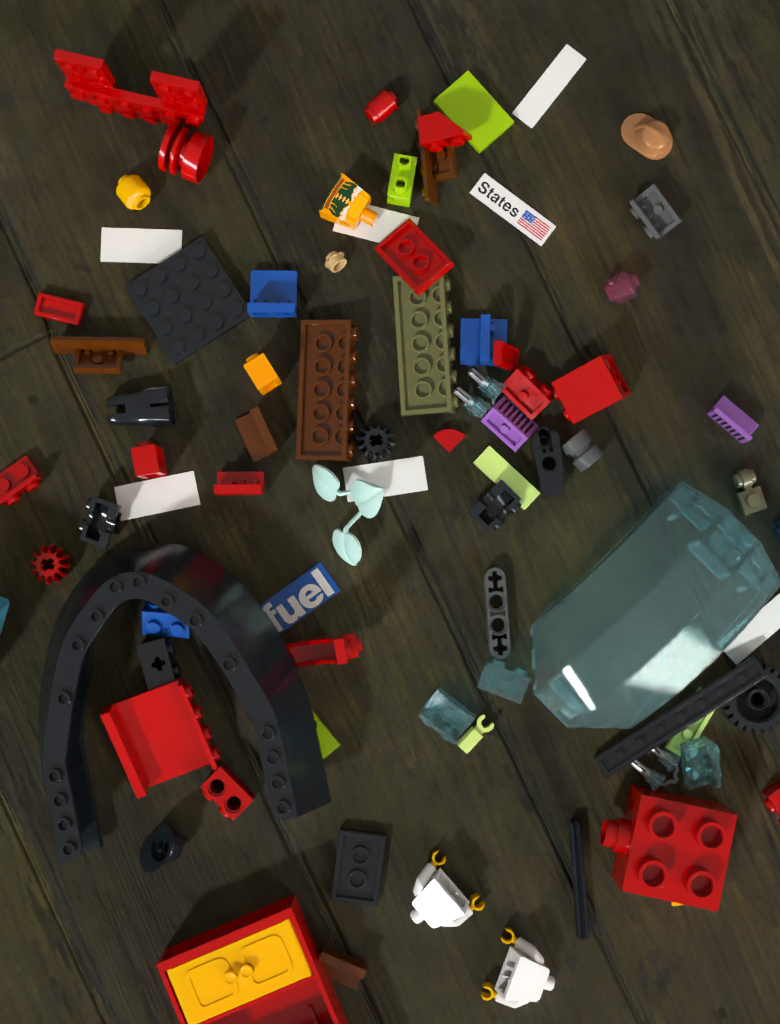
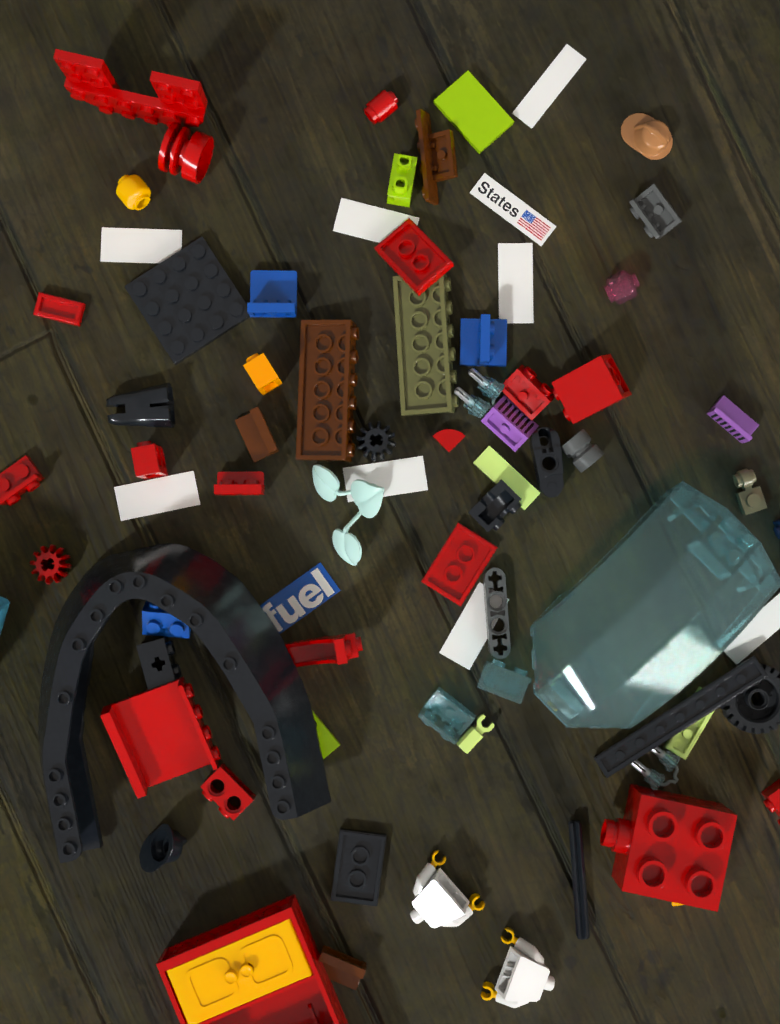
reddish brown bracket [50,335,147,374] -> none
black cylinder [79,496,122,549] -> none
torso [319,173,378,230] -> none
tan plate [325,251,347,273] -> none
red slope [417,111,473,152] -> none
red tile [493,340,519,372] -> none
clear light blue bracket [680,736,722,790] -> none
none -> red tile [421,522,498,607]
none -> white sticker [439,582,509,670]
none -> white sticker [498,243,534,323]

